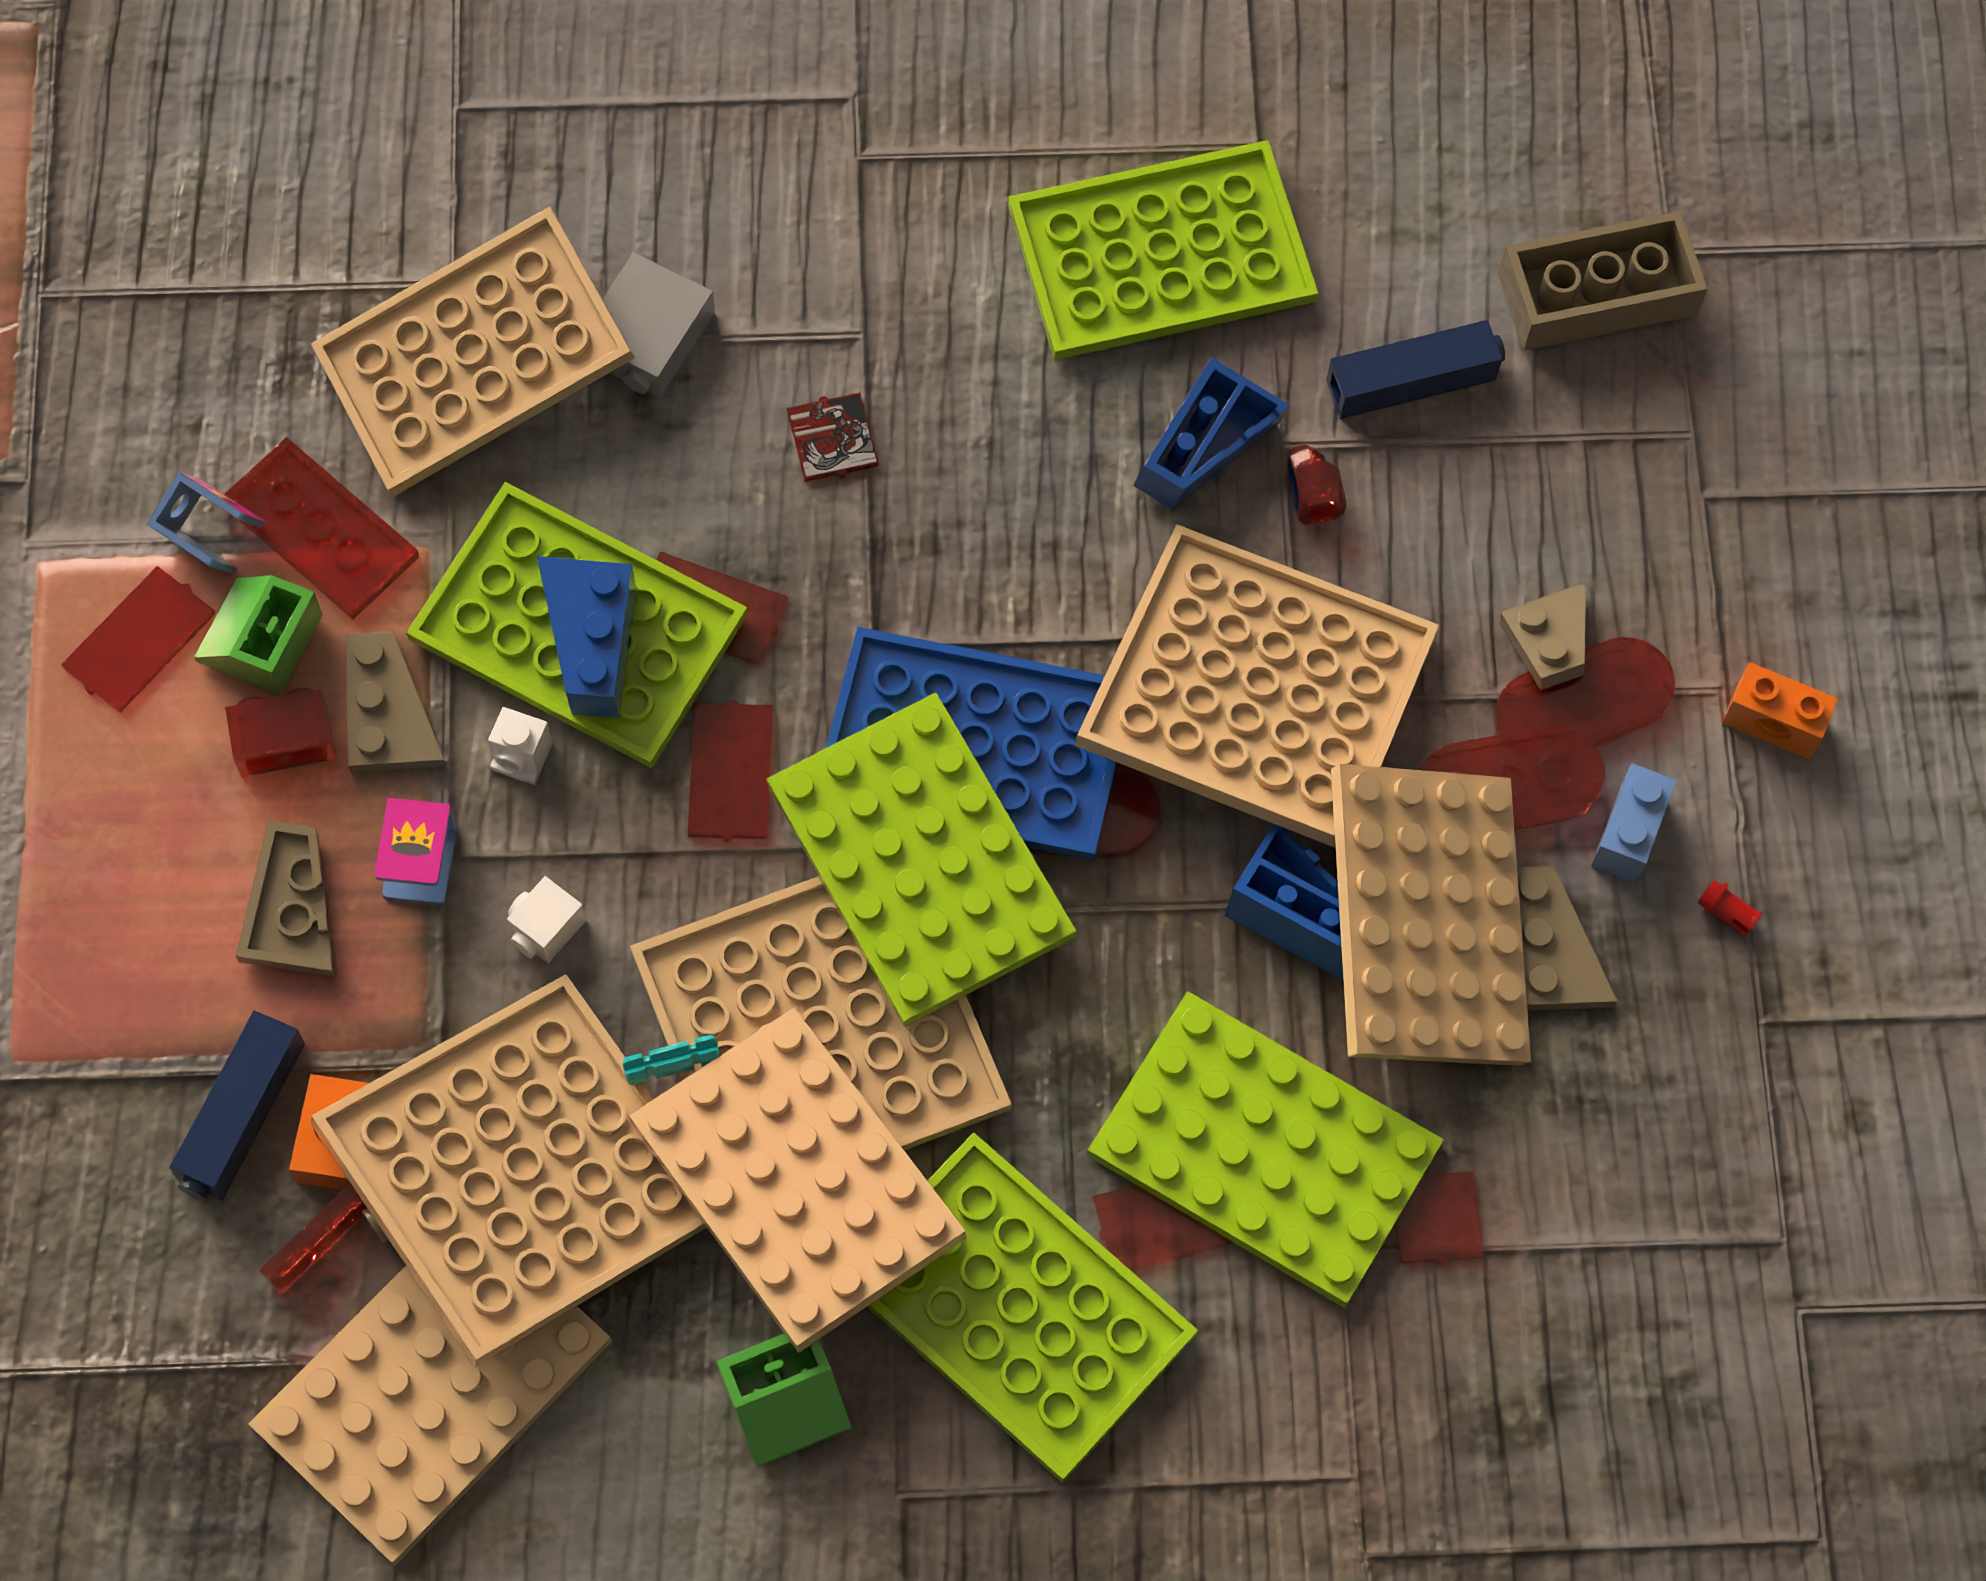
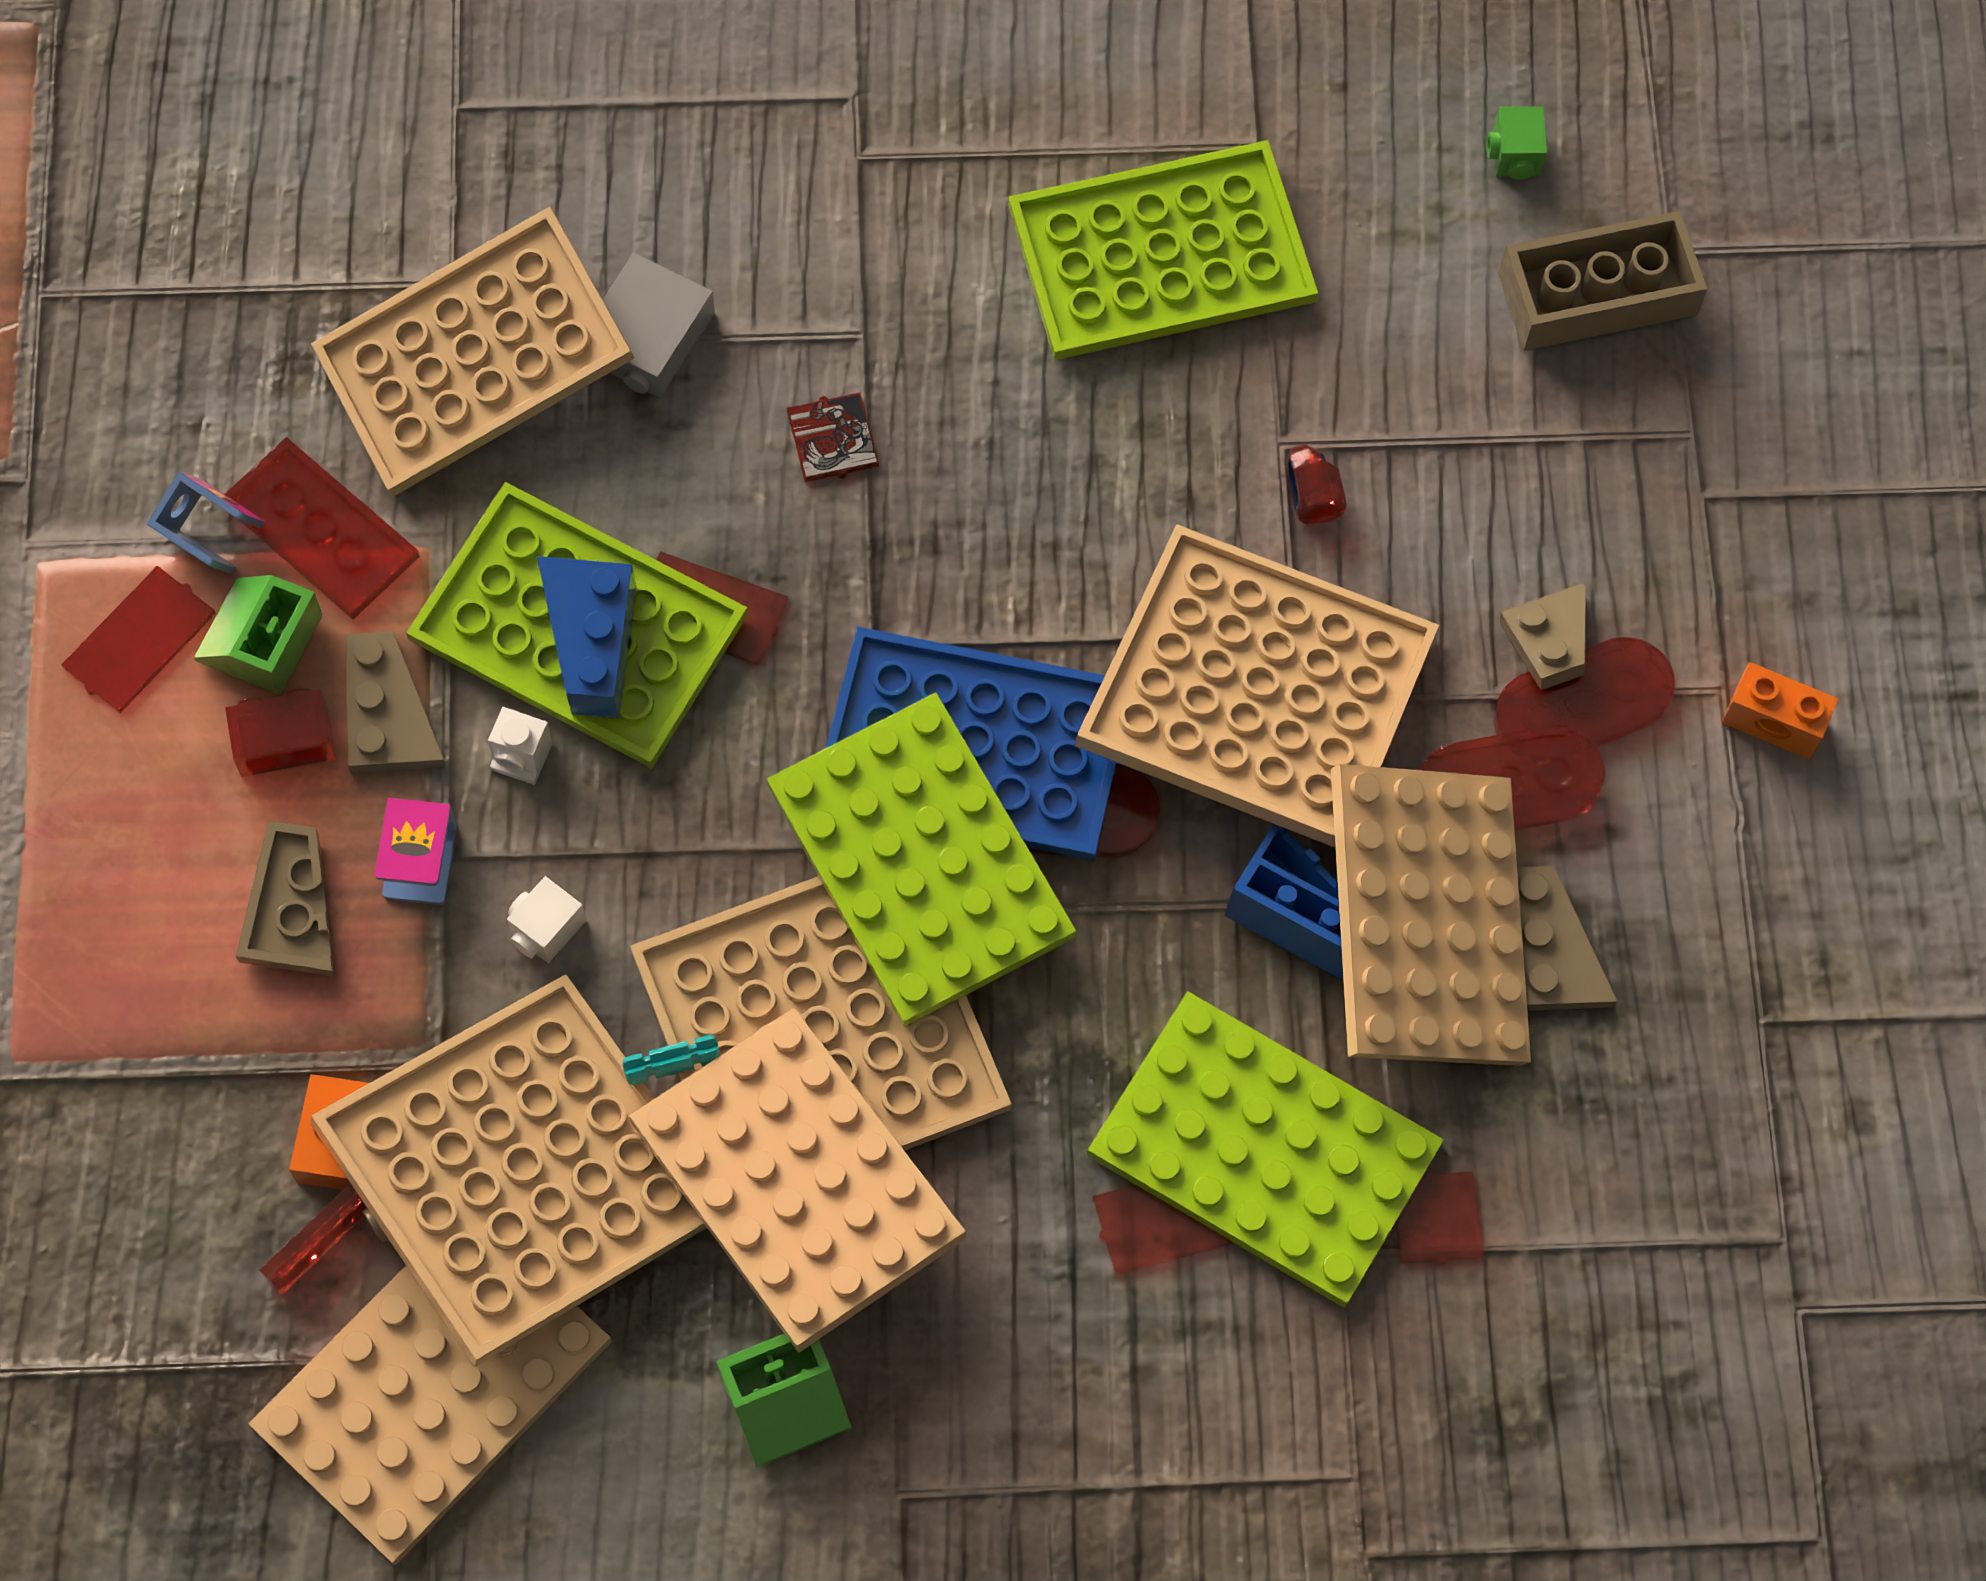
dark blue brick [169,1010,305,1201] -> none
clear red piece [687,700,773,843] -> none
lime plate [867,1132,1198,1483] -> none
blue wedge [1133,357,1290,510] -> none
dark blue brick [1326,320,1505,419] -> none
medium blue brick [1591,763,1677,883] -> none
red pin [1697,880,1763,938] -> none
none -> bright green brick [1487,107,1547,180]

